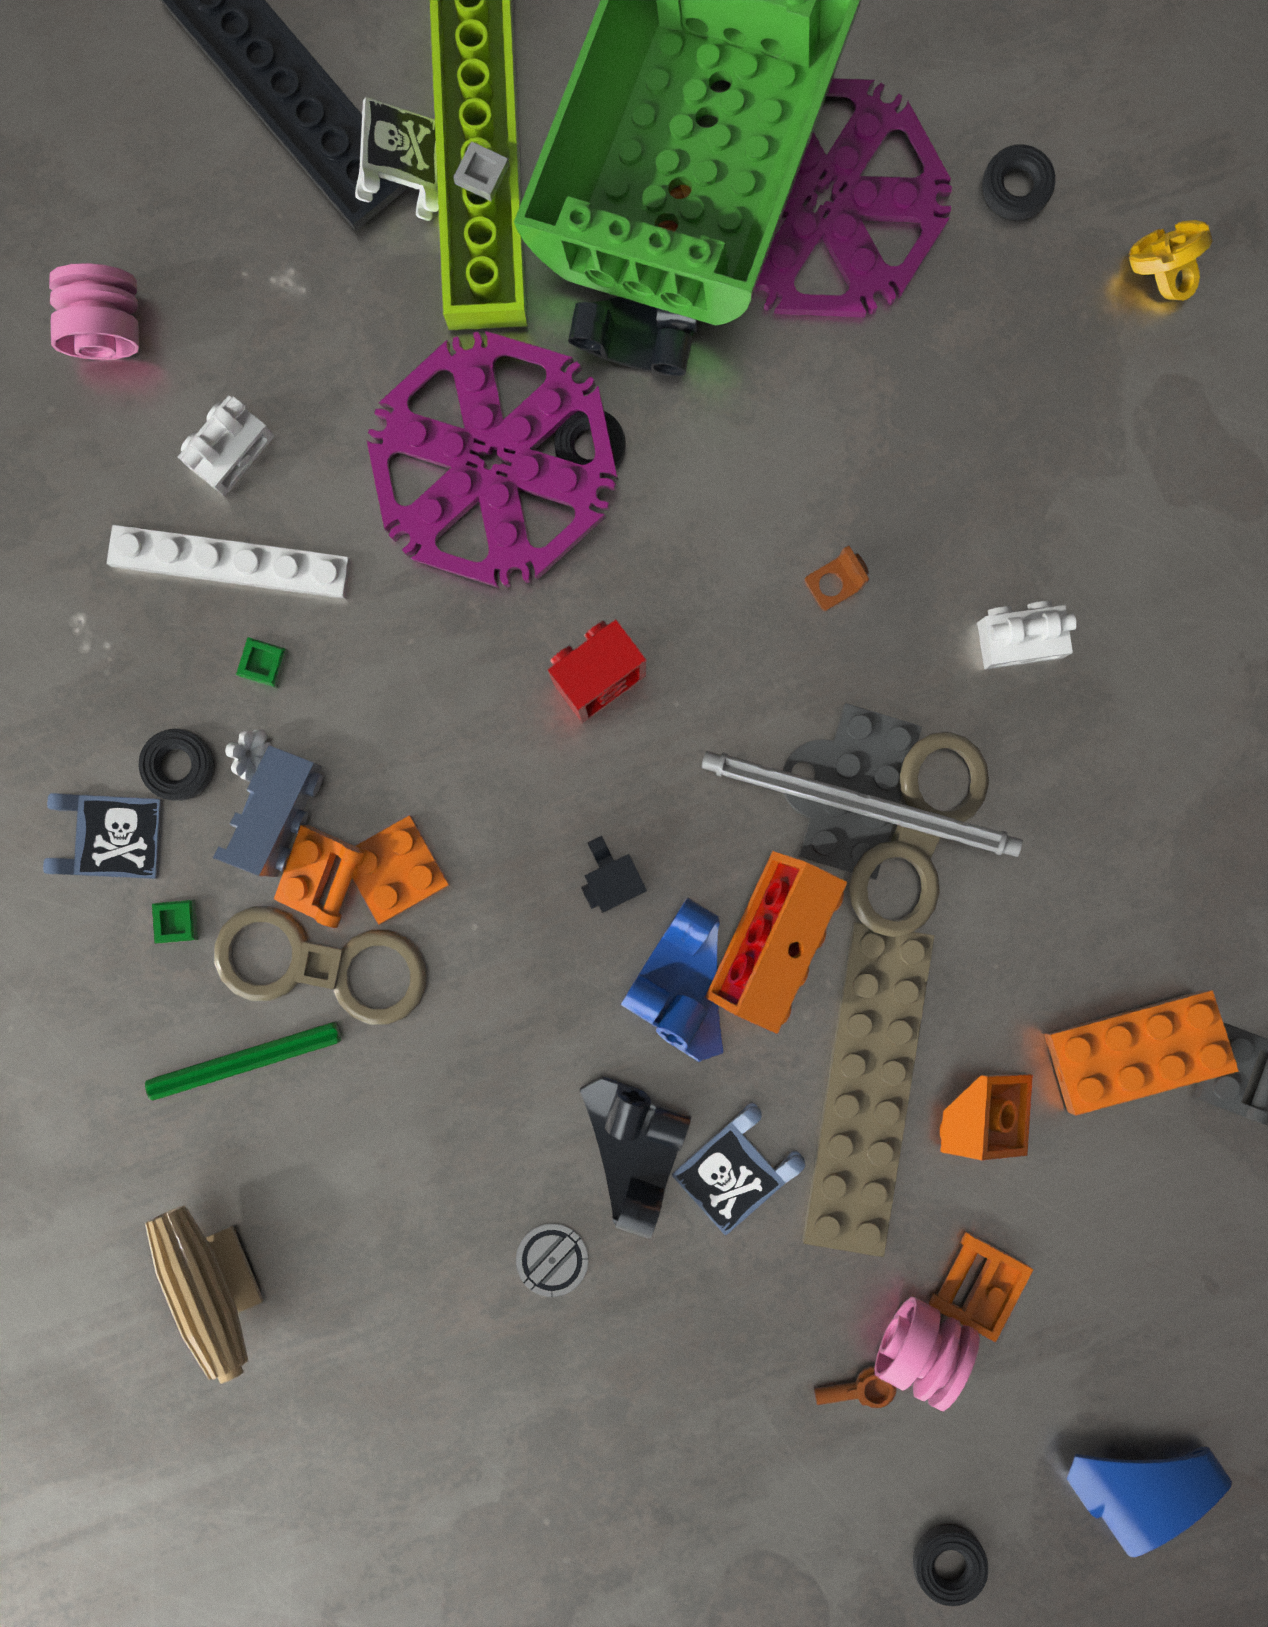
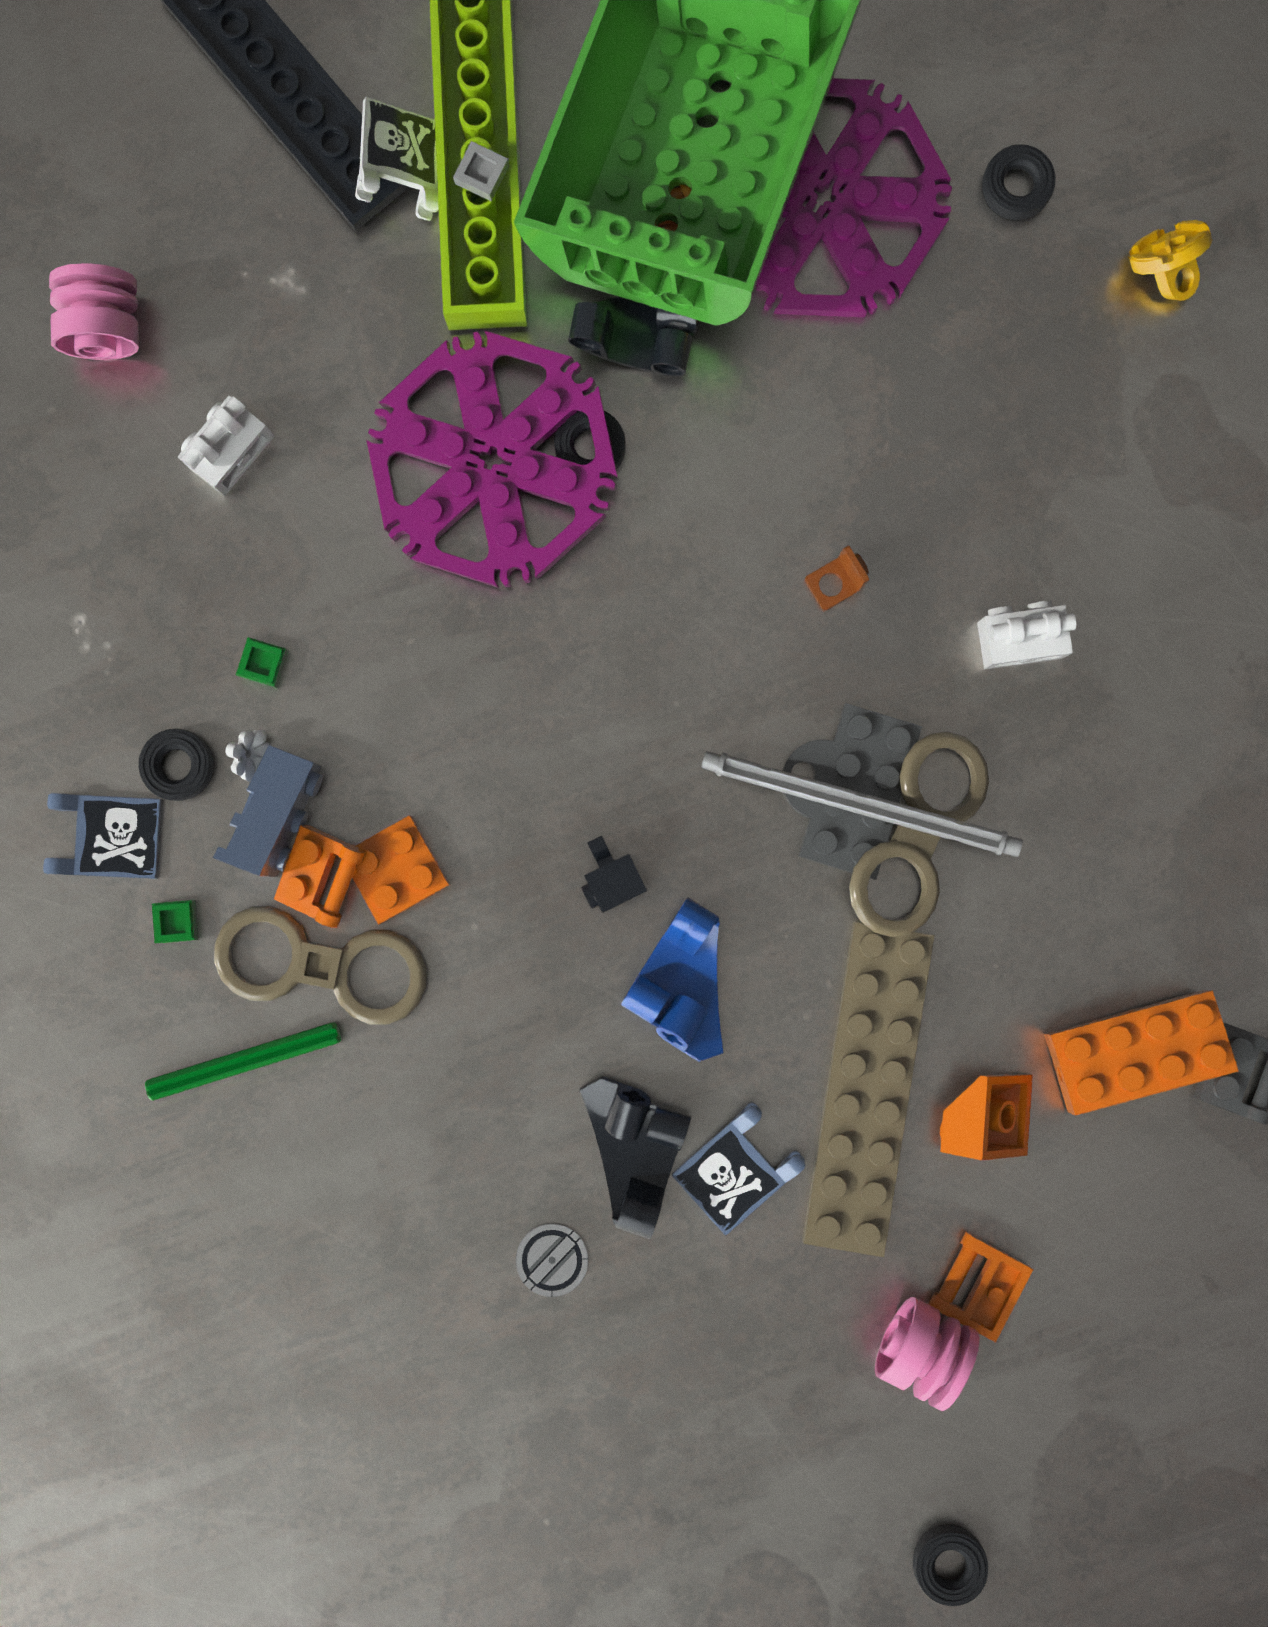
white plate [106,525,351,599] -> none
tan plate [145,1205,264,1384] -> none
red brick [548,619,646,723] -> none
orange brick [705,851,847,1034] -> none
dark orange plate [814,1366,896,1408] -> none
blue panel [1067,1447,1232,1557] -> none

